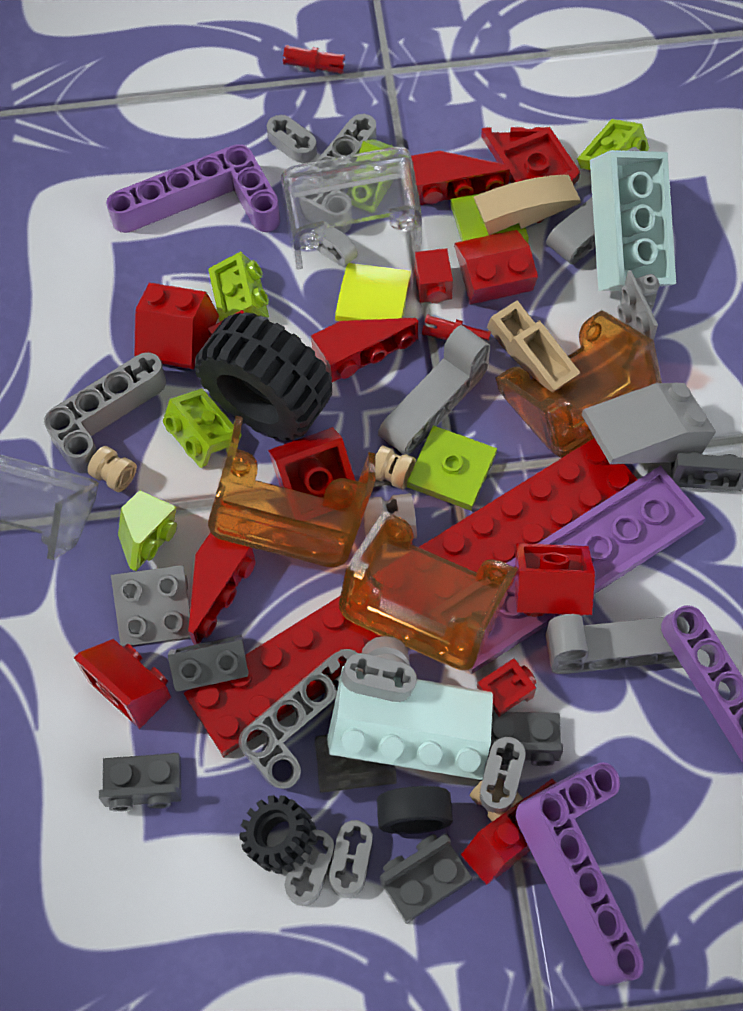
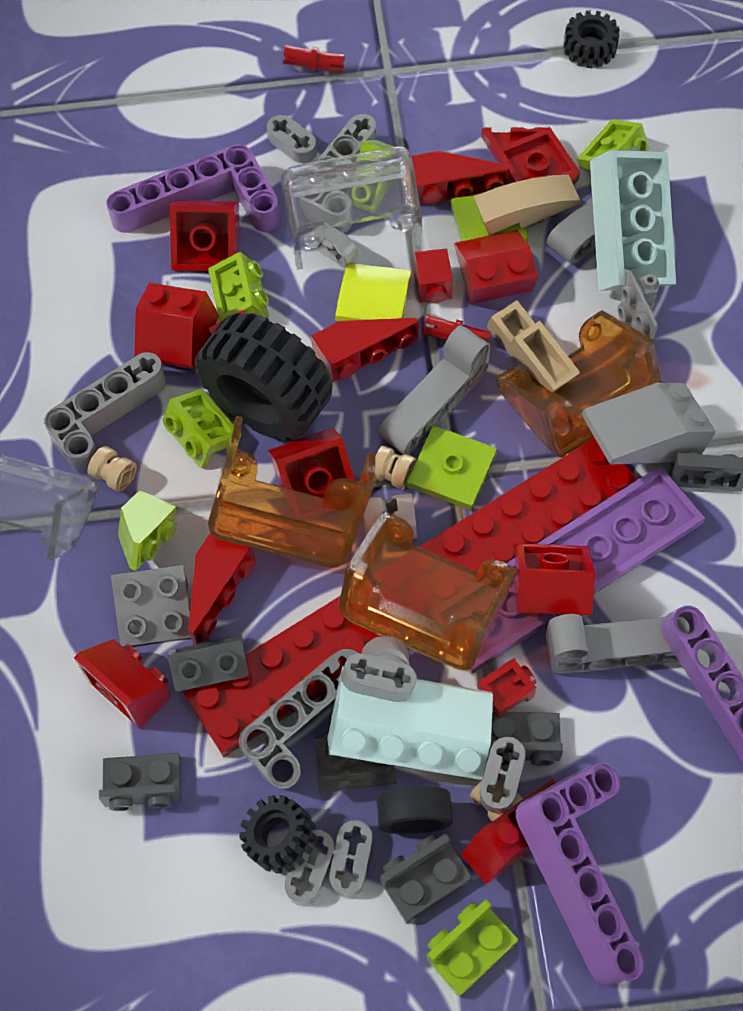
none -> red slope [169,200,240,271]
none -> lime bracket [426,899,518,998]
none -> black tyre [563,10,620,68]

